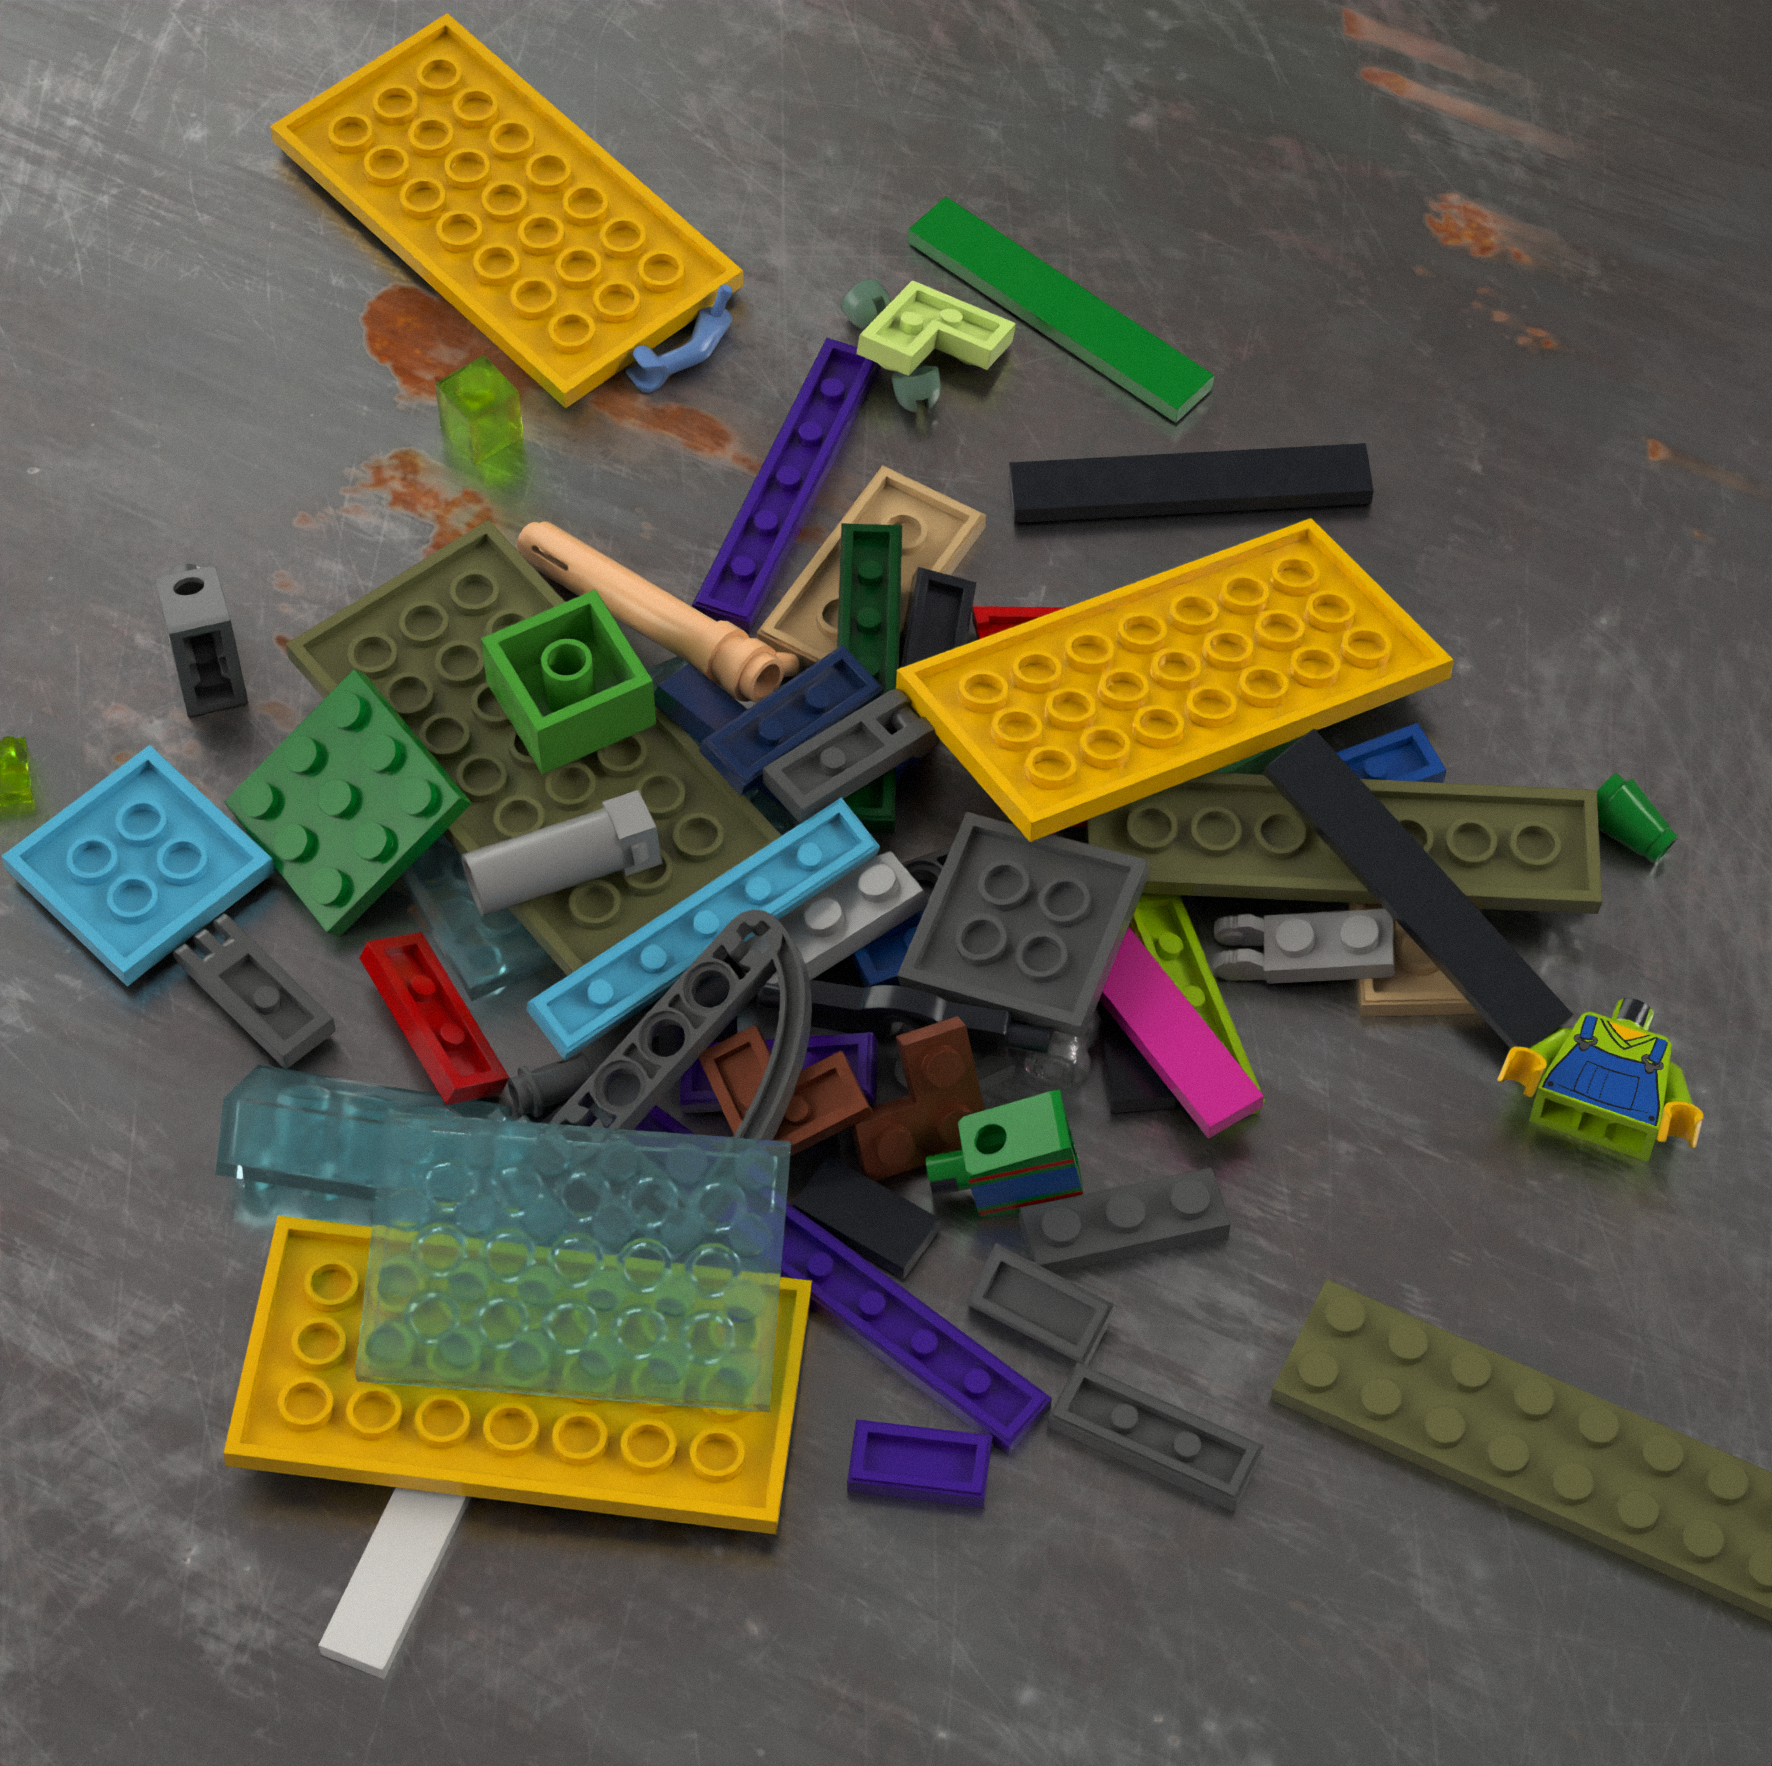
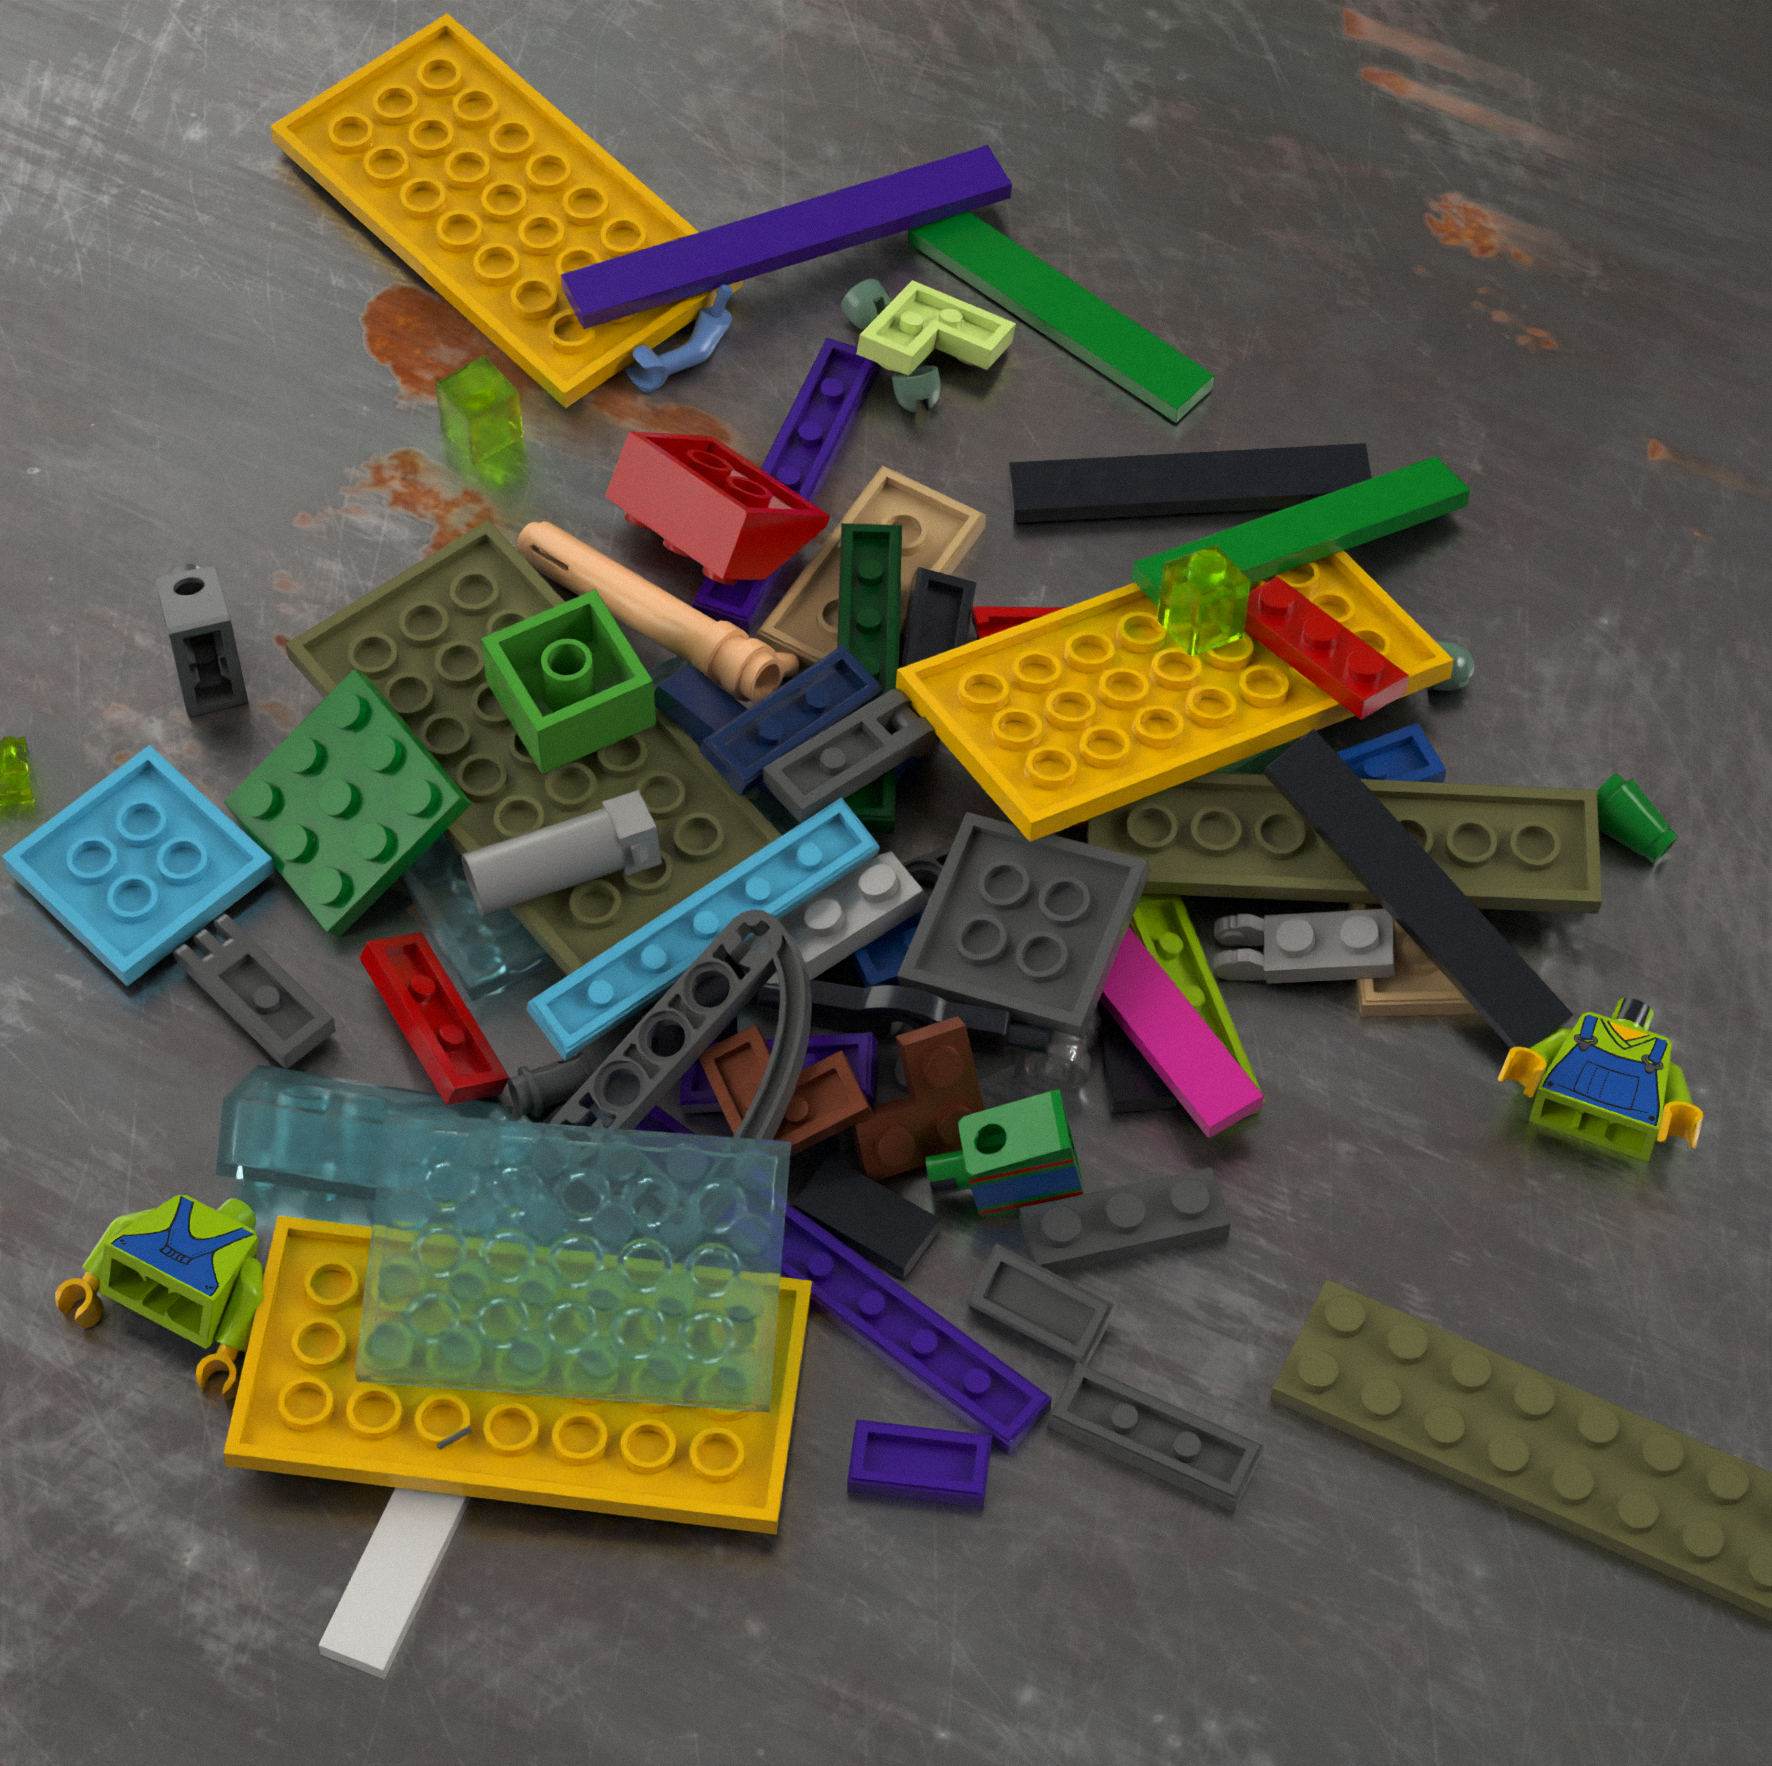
none -> lime torso [55,1195,265,1401]
none -> dark grey piece [437,1426,472,1449]
none -> dark purple tile [561,145,1012,329]
none -> red slope [605,431,830,585]
none -> green tile [1131,456,1471,615]
none -> clear neon green brick [1157,545,1251,657]
none -> red plate [1230,577,1409,719]
none -> sand green hinge [1427,641,1475,692]

